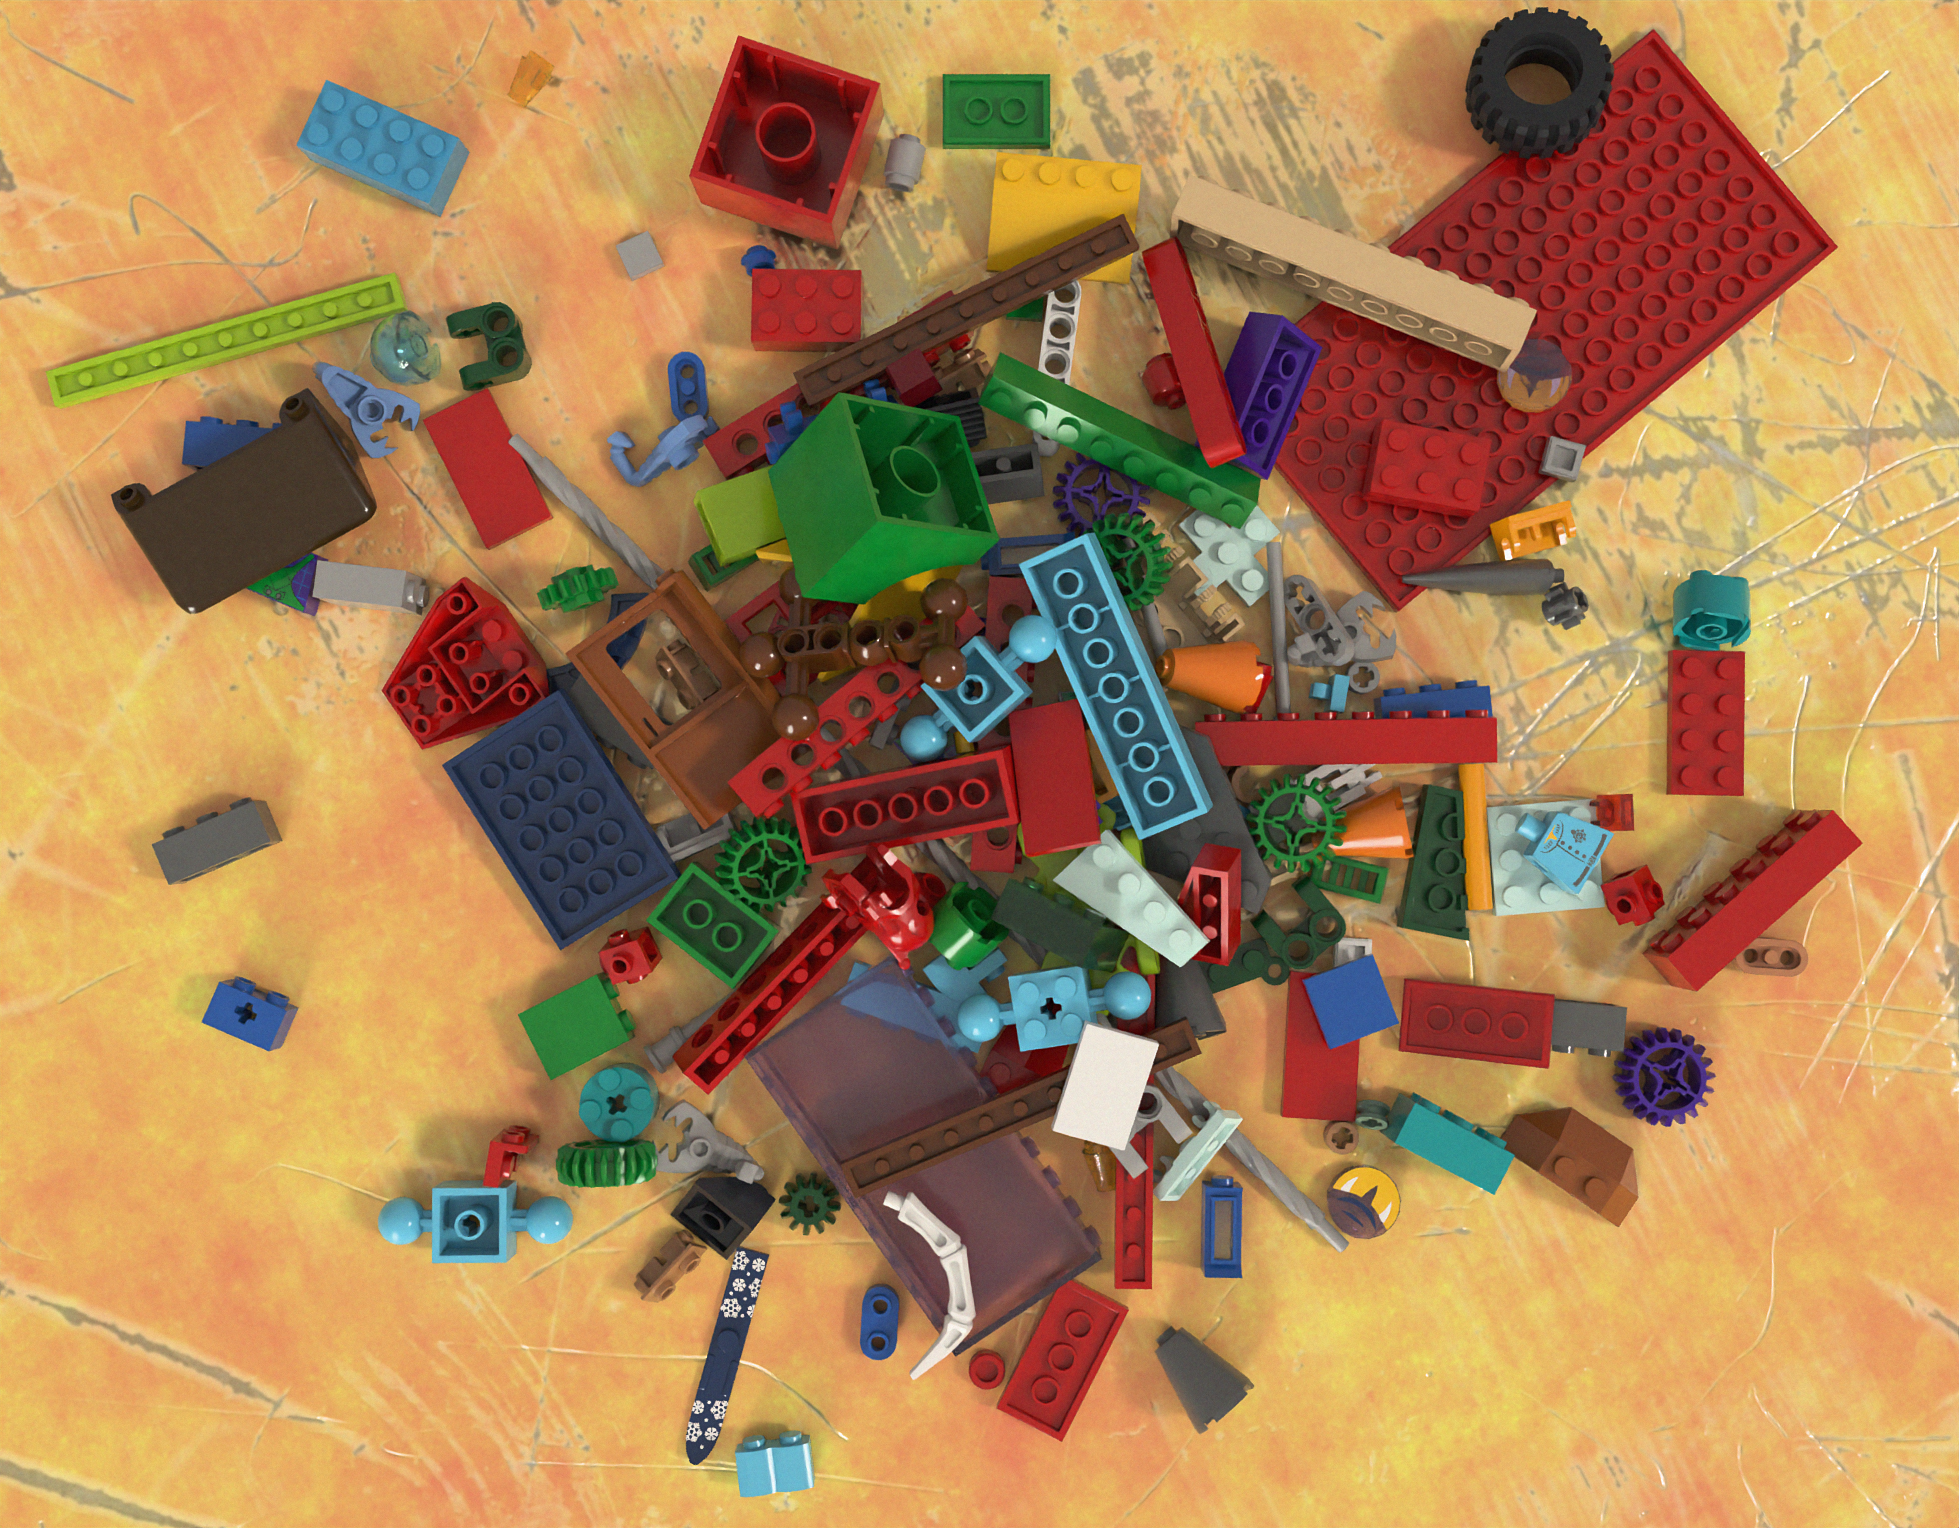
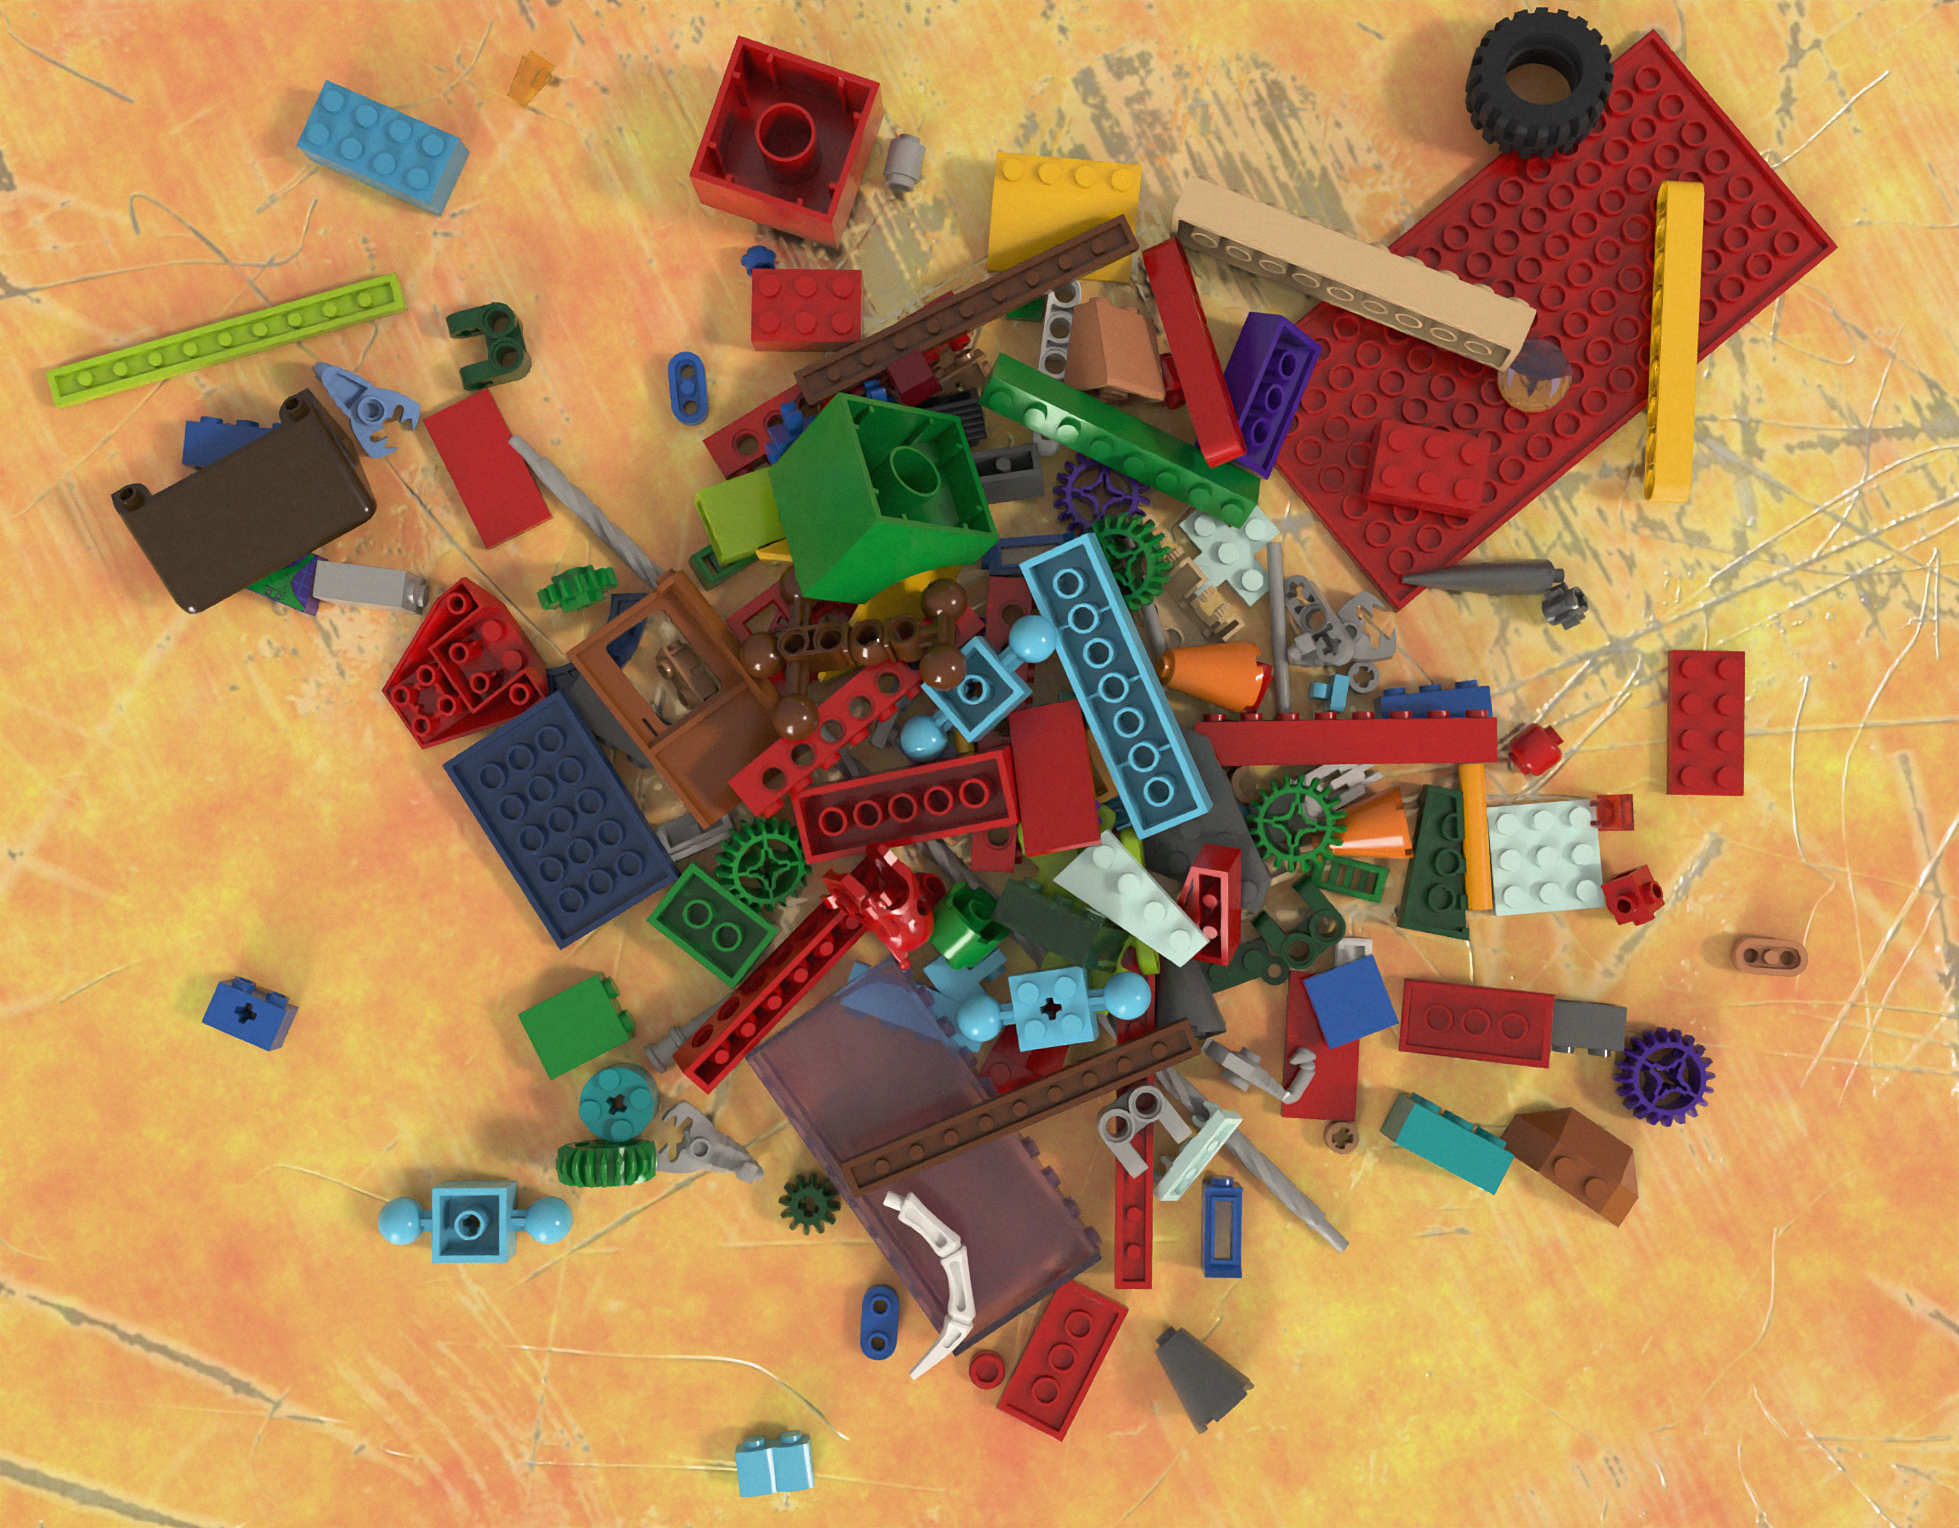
dark grey brick [152,797,283,885] -> none
clear light blue cylinder [370,310,441,387] -> none
red bracket [483,1125,539,1188] -> none
red brick [598,926,663,985] -> none
medium blue animal [607,415,720,487] -> none
light grey tile [615,231,664,281] -> none
medium nougat hinge [634,1229,707,1303] -> none
black slope [670,1177,776,1260] -> none
dark blue piece [686,1246,769,1465] -> none
green tile [943,74,1050,149] -> none
white tile [1051,1020,1159,1150] -> none
clear yellow cone [1082,1140,1115,1192] -> none
tile [1327,1165,1401,1239] -> none
sand green bush [1355,1100,1390,1130] -> none
light orange hinge [1489,500,1576,561] -> none
medium azure torso [1515,811,1614,894] -> none
light grey tile [1538,436,1586,482] -> none
red brick [1642,809,1863,992] -> none
teal brick [1673,570,1751,651] -> none
none -> nougat slope [1064,297,1165,408]
none -> light grey animal [1200,1037,1316,1105]
none -> red head [1507,723,1564,776]
none -> yellow beam [1644,180,1704,503]

